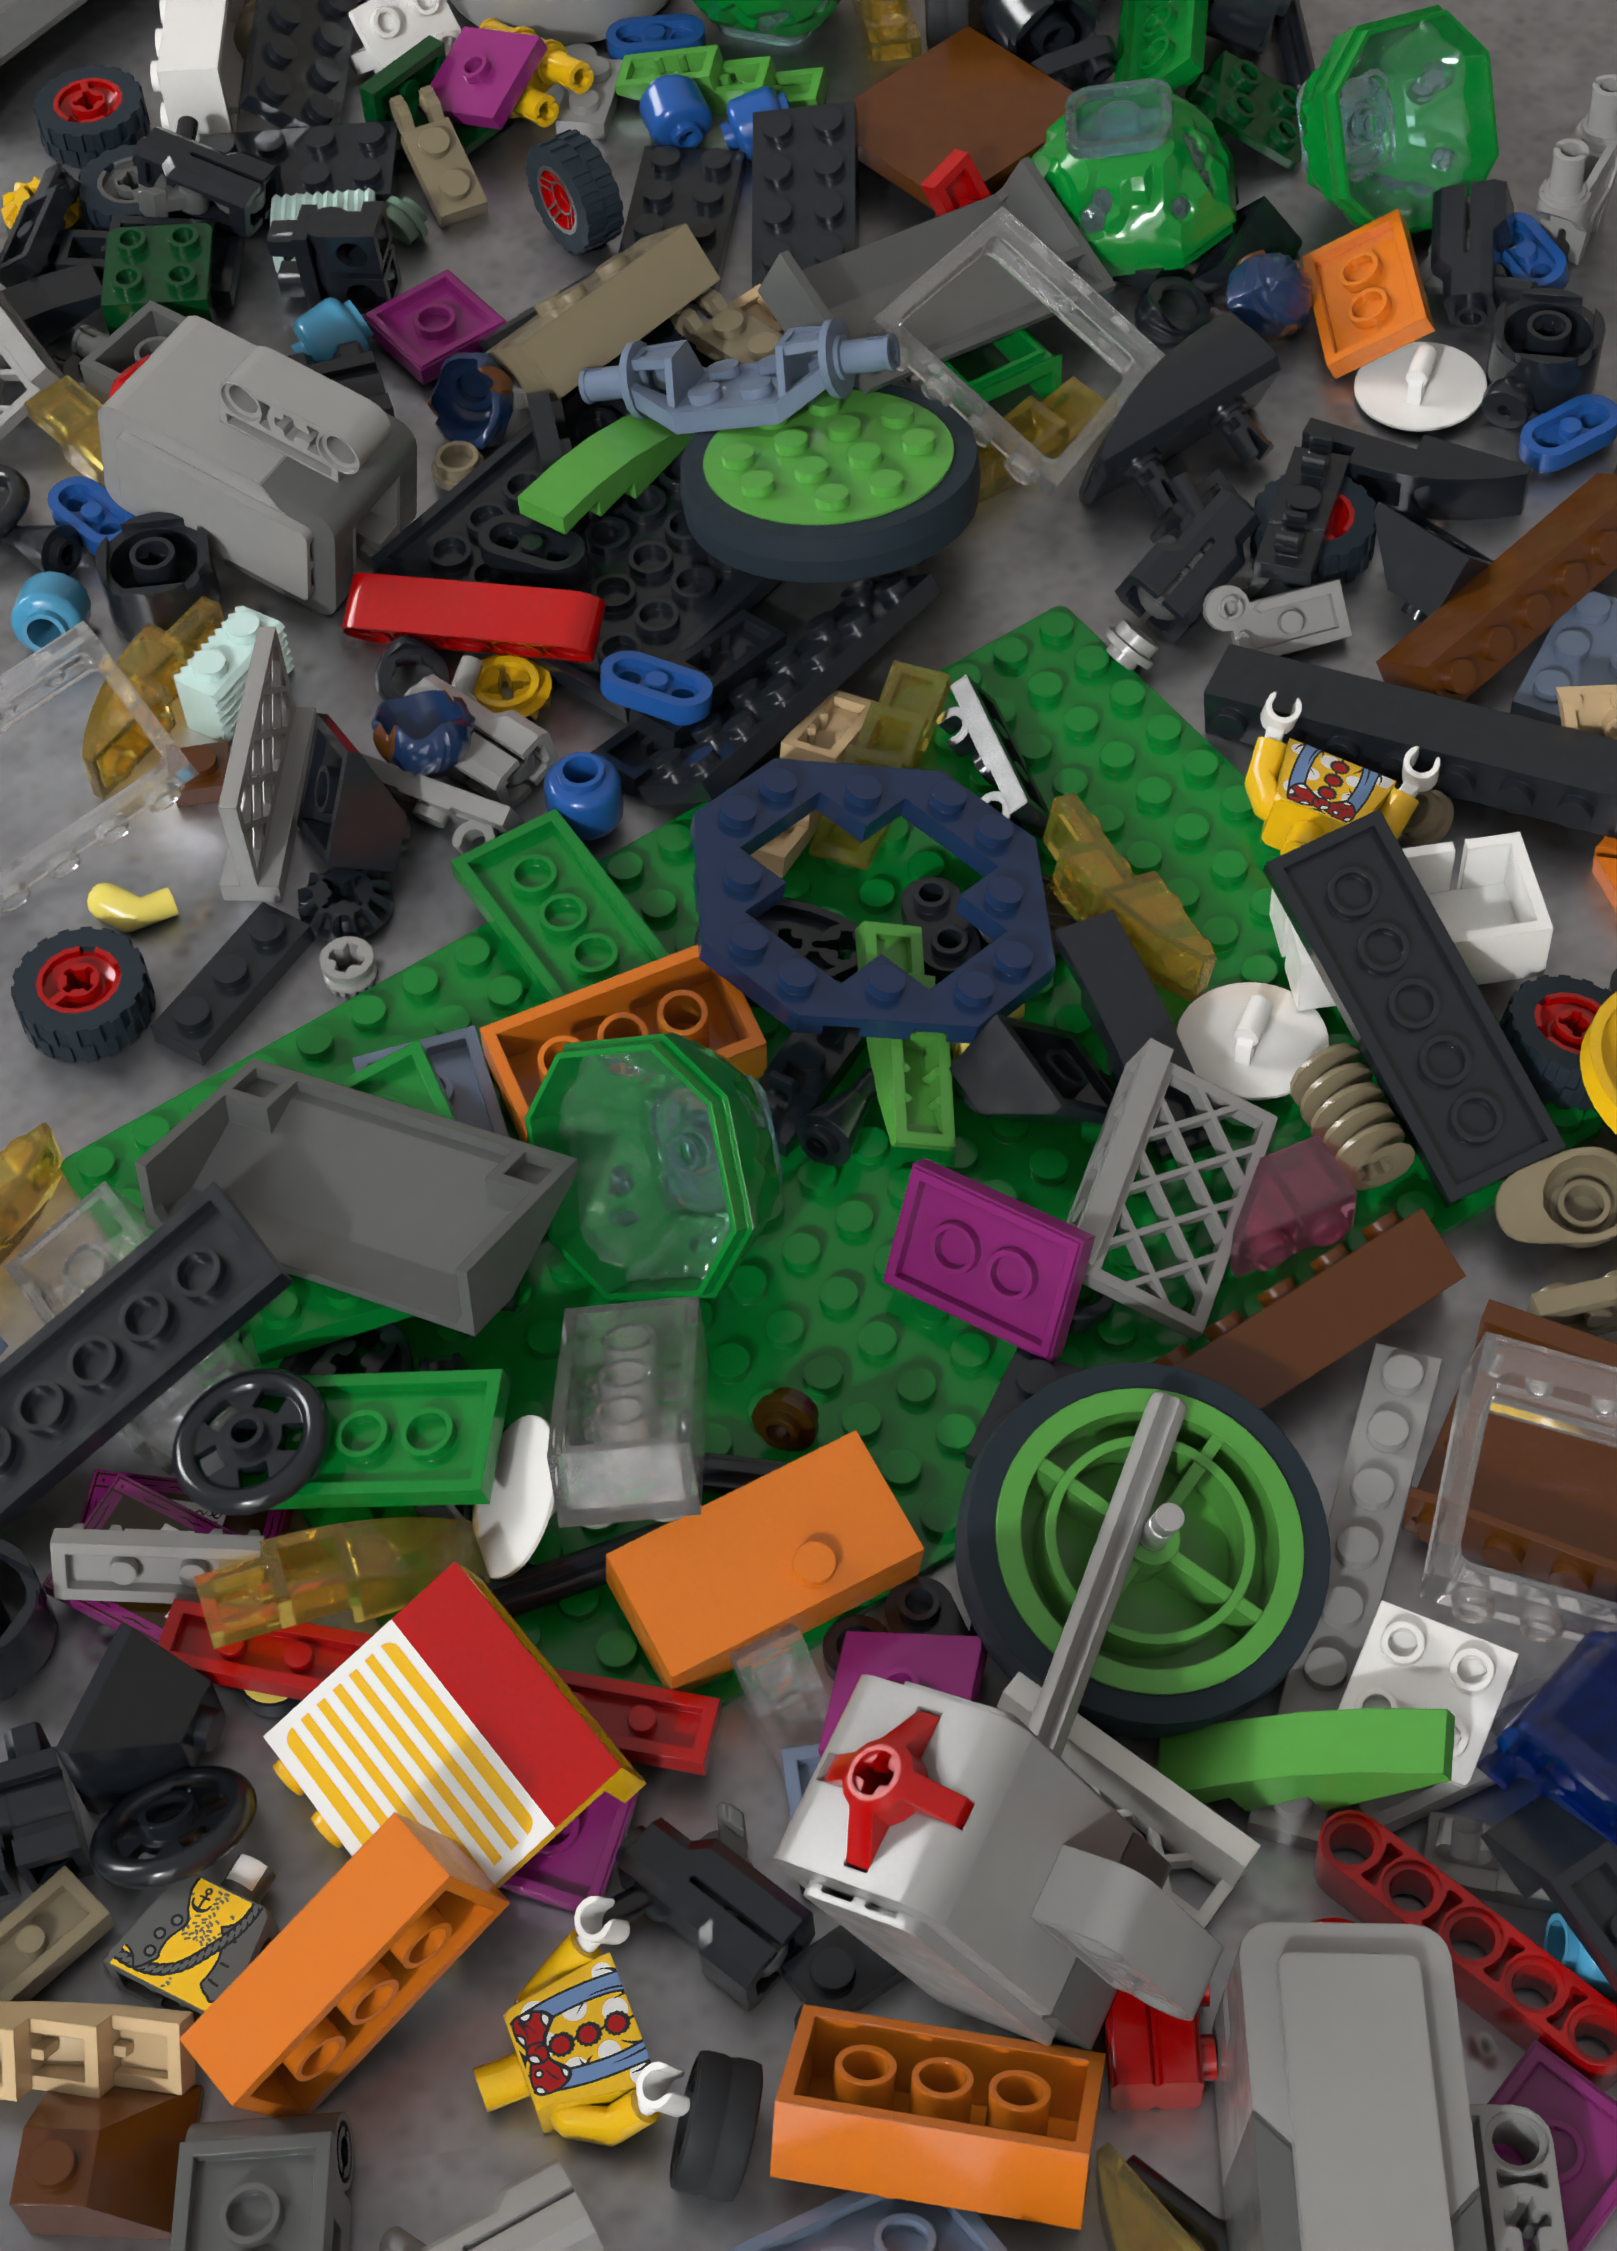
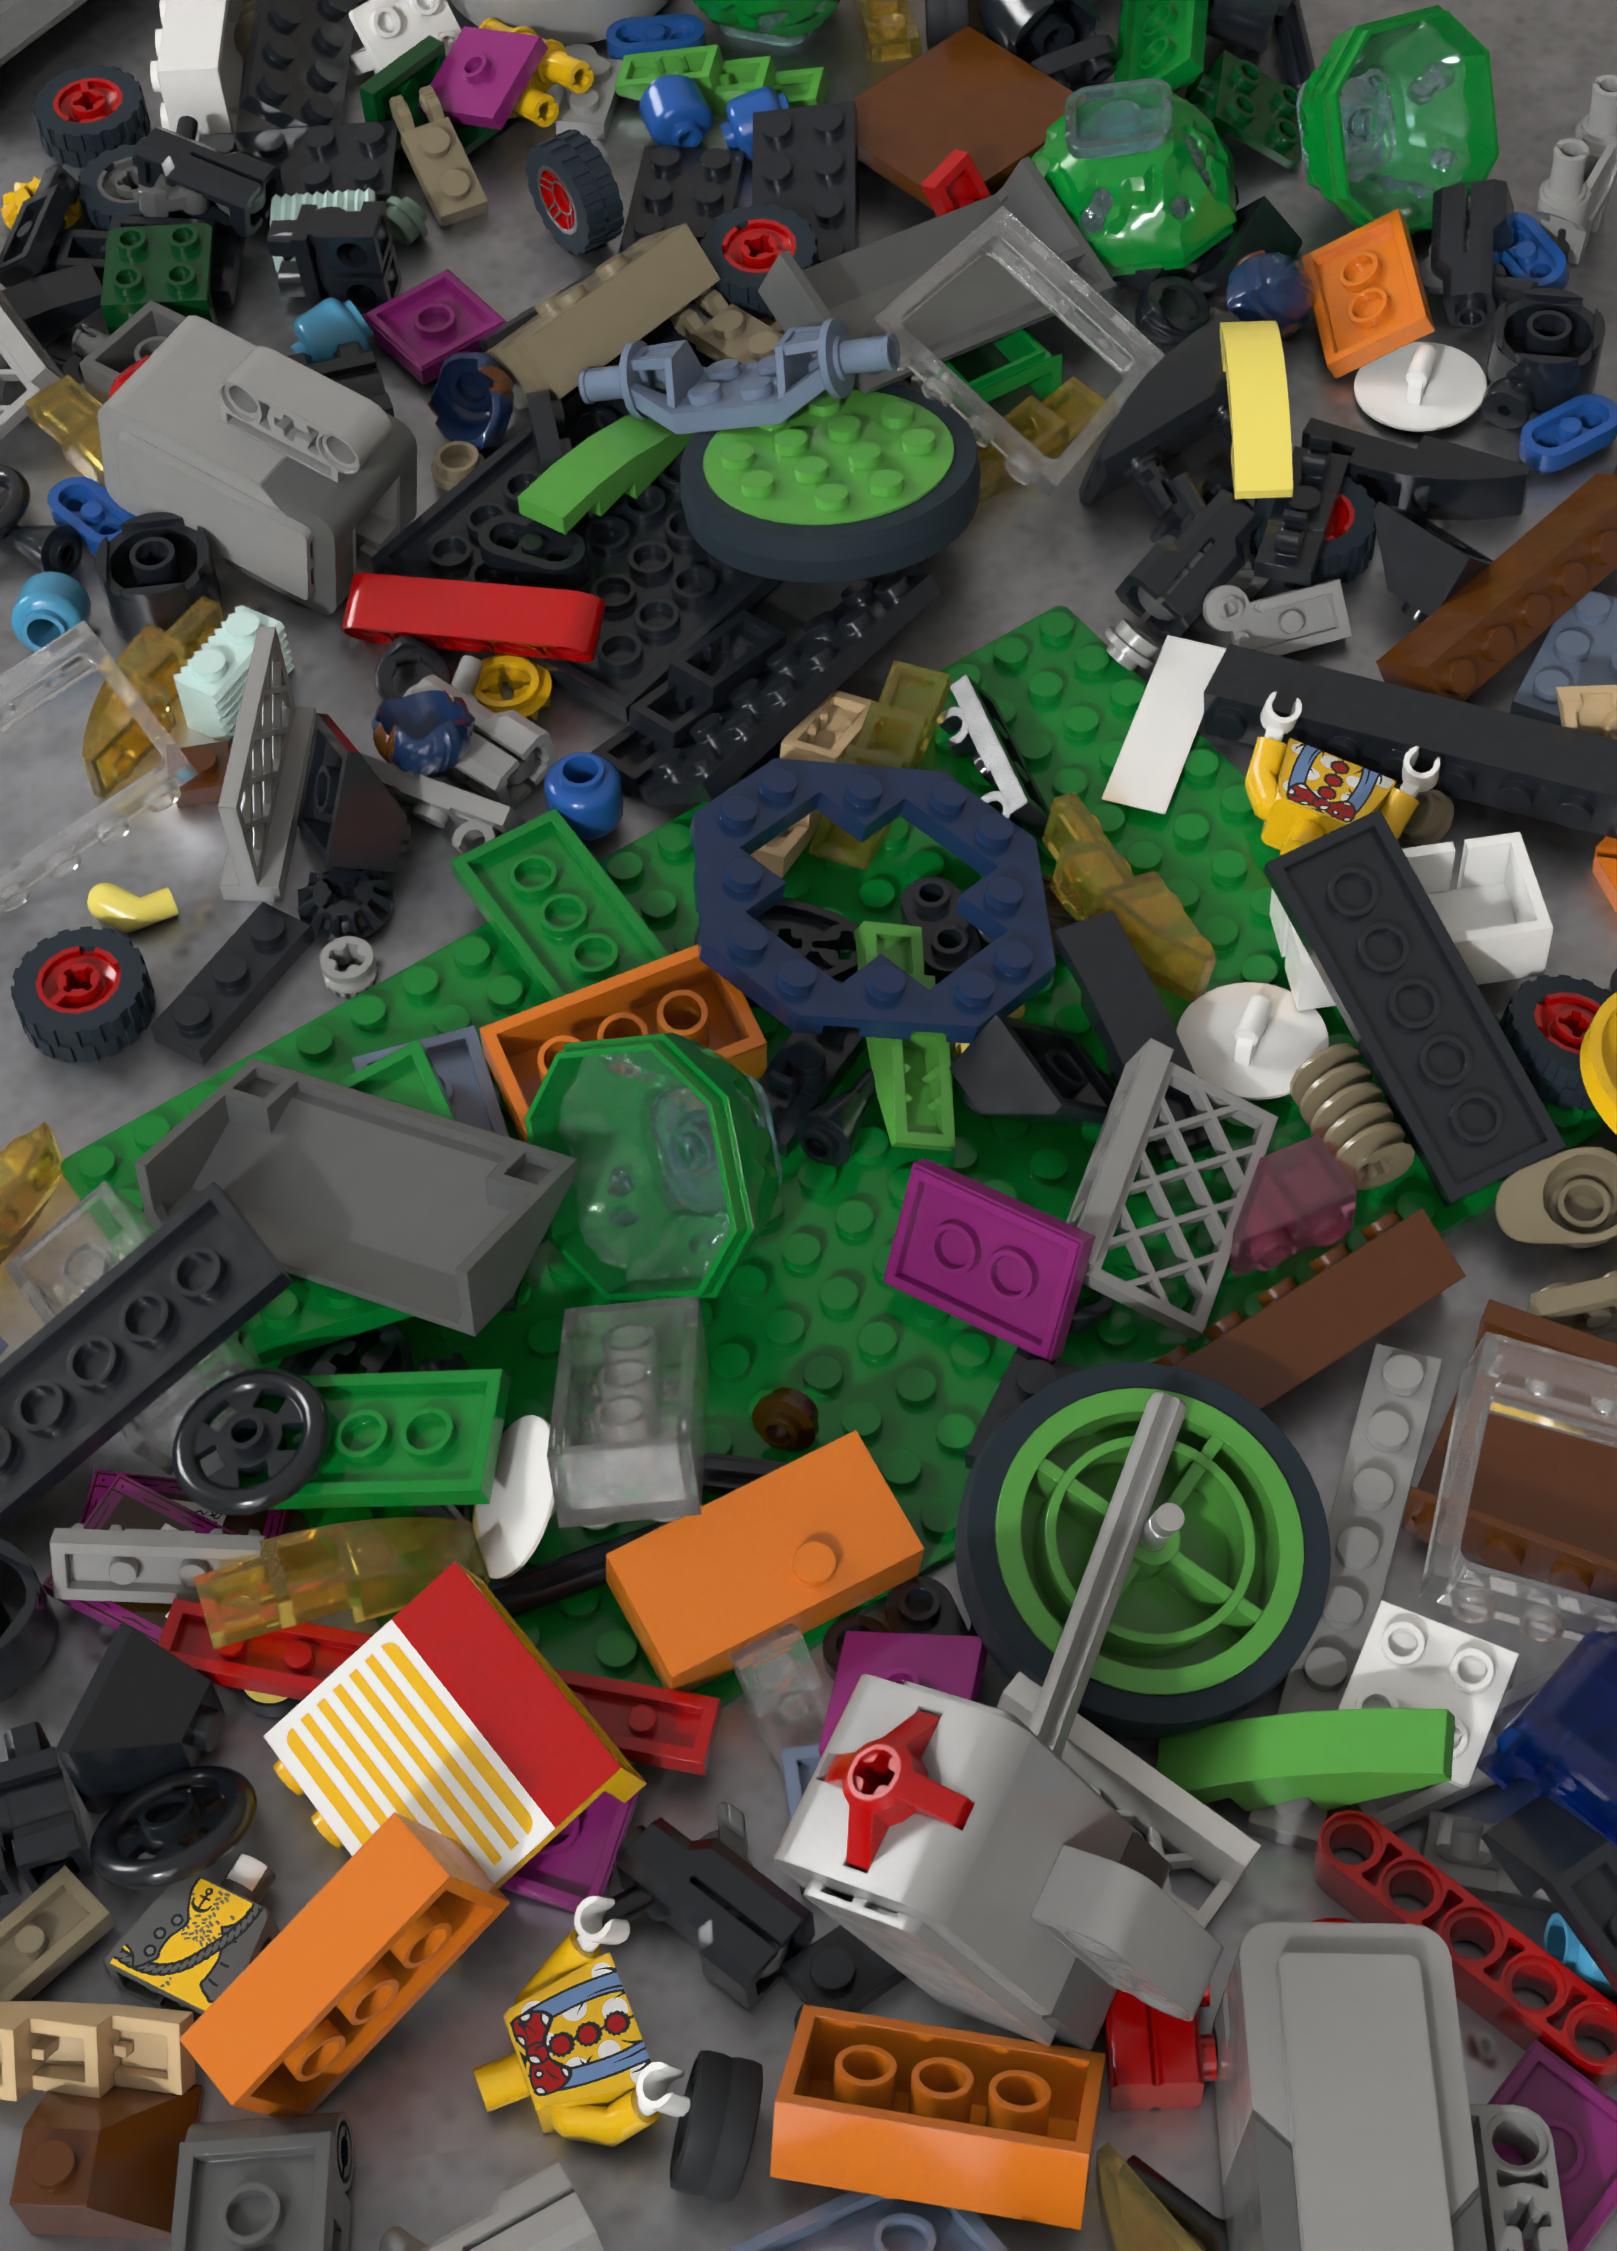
blue plate [600,651,713,726] -> none
none -> black wheel [700,203,819,320]
none -> white sticker [1102,635,1227,814]
none -> light yellow slope [1219,321,1293,499]

